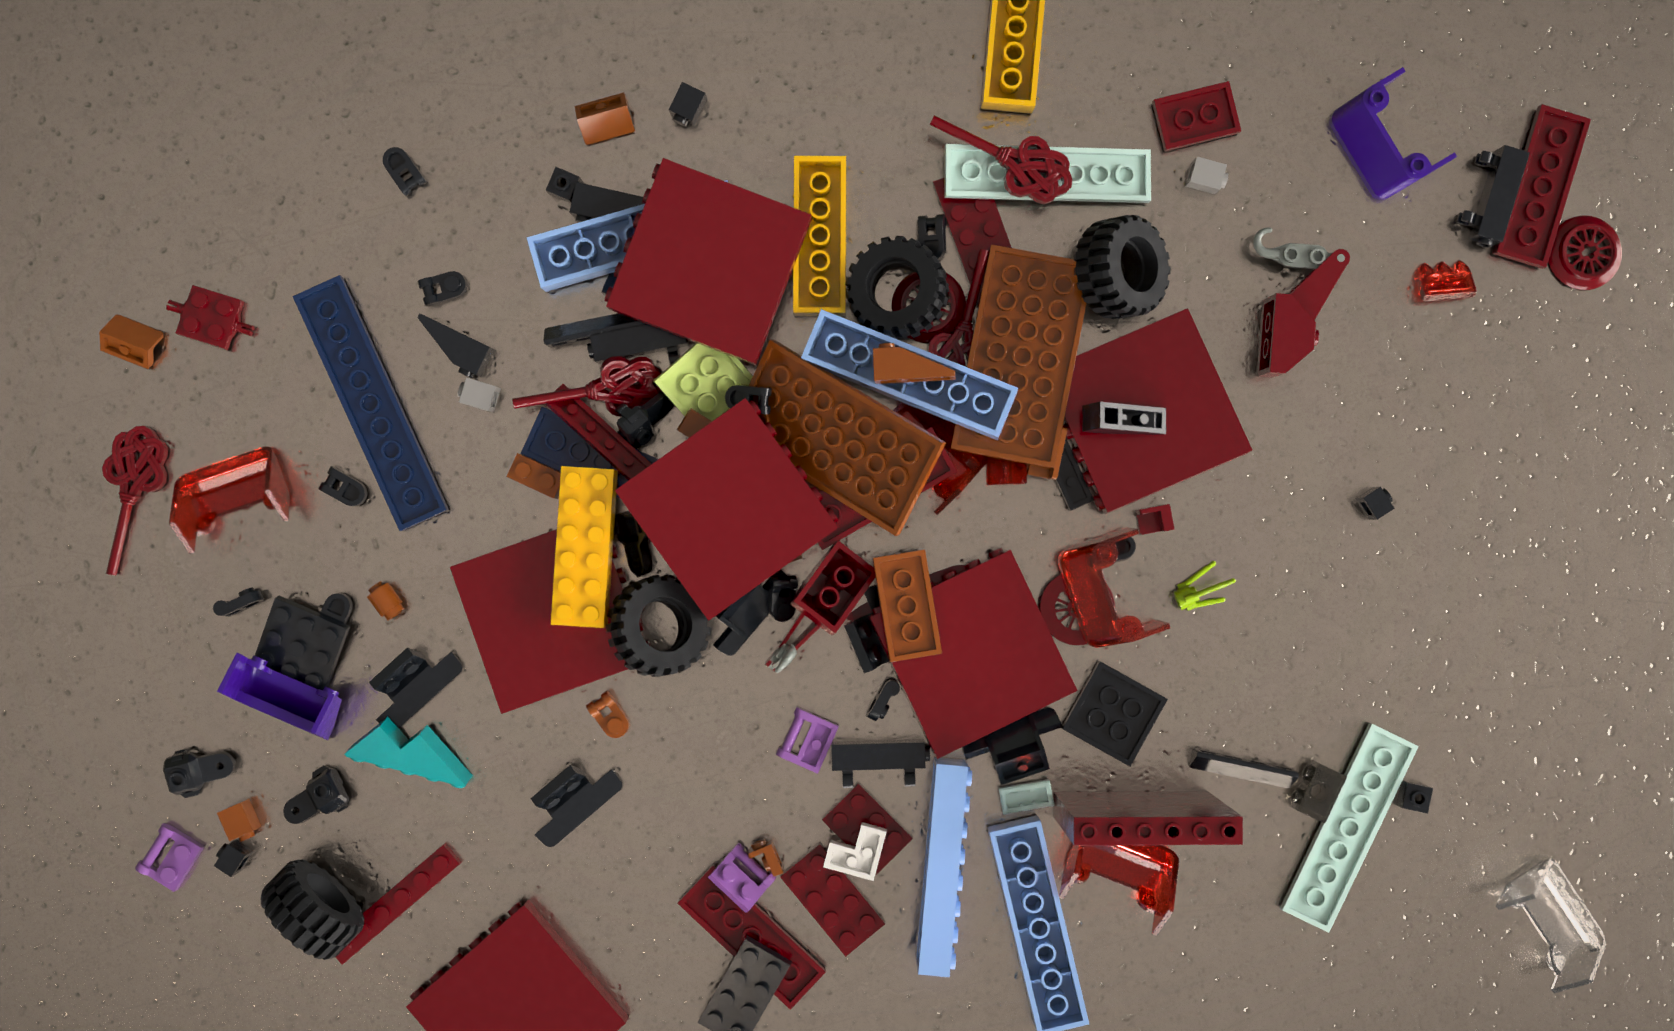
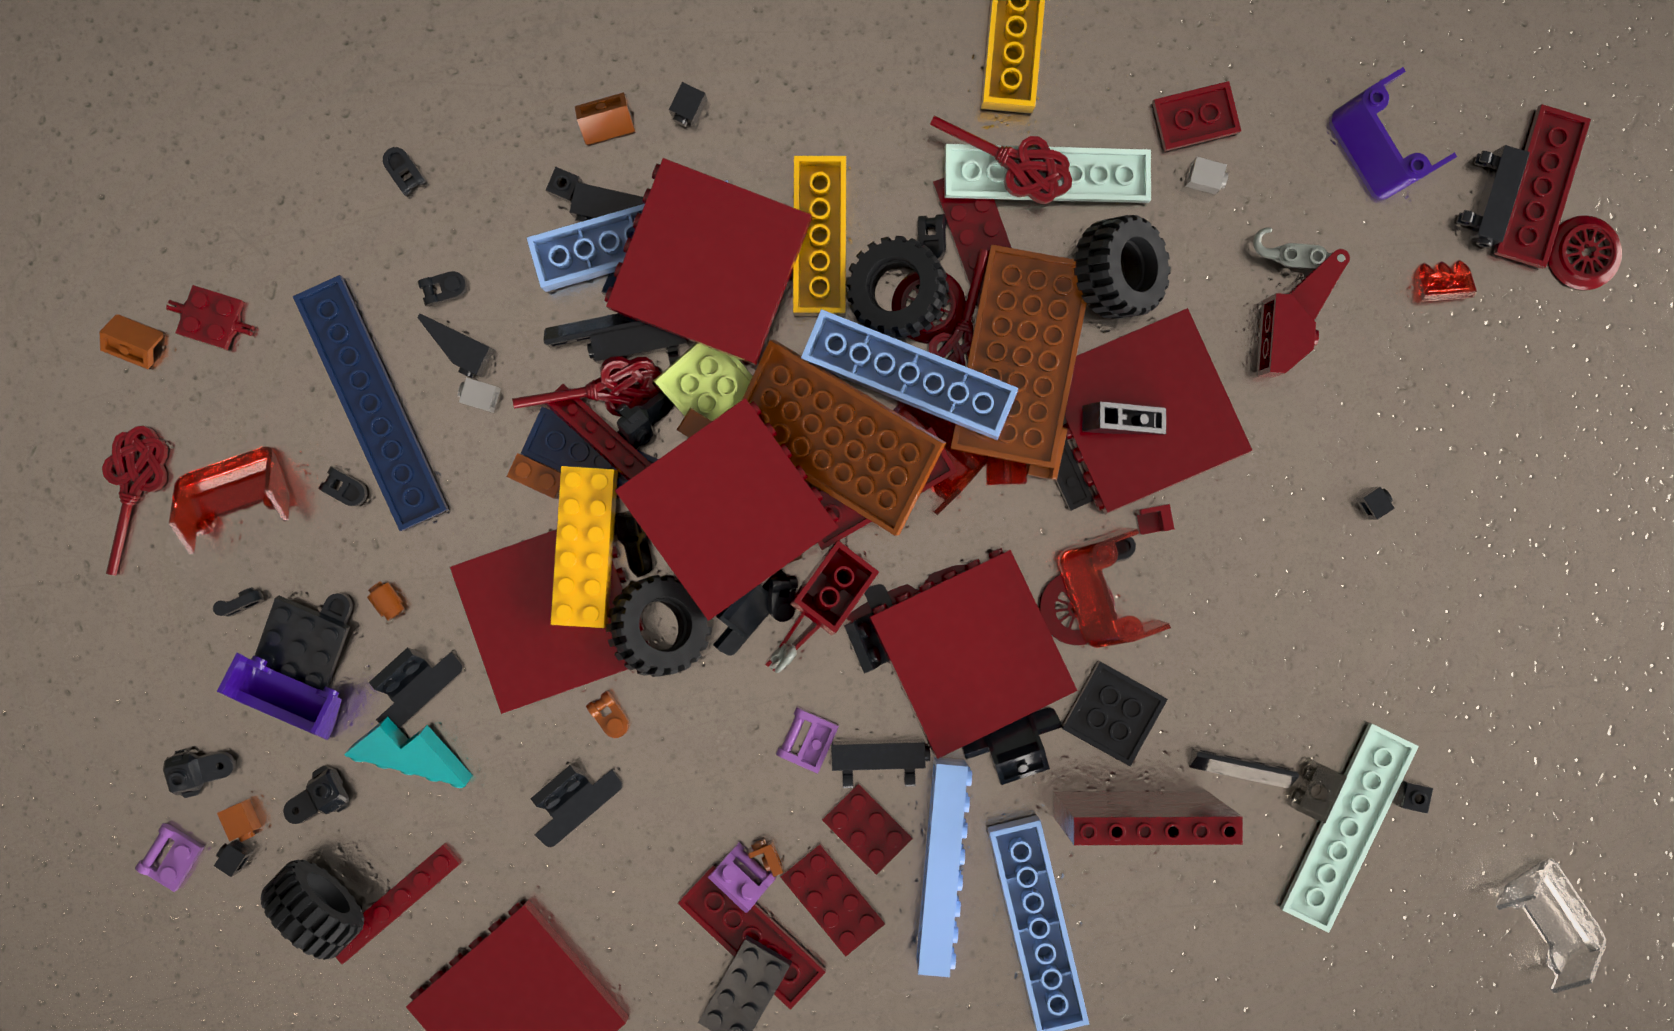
black plate [725,385,772,414] -> none
white plate [823,822,887,881] -> none
black plate [866,677,900,721] -> none
dark orange plate [872,550,942,662] -> none
dark orange slope [873,343,956,384] -> none
light aqua plate [998,779,1054,815] -> none
clear red windscreen [1059,845,1179,936] -> none
lime plant [1173,561,1236,611] -> none

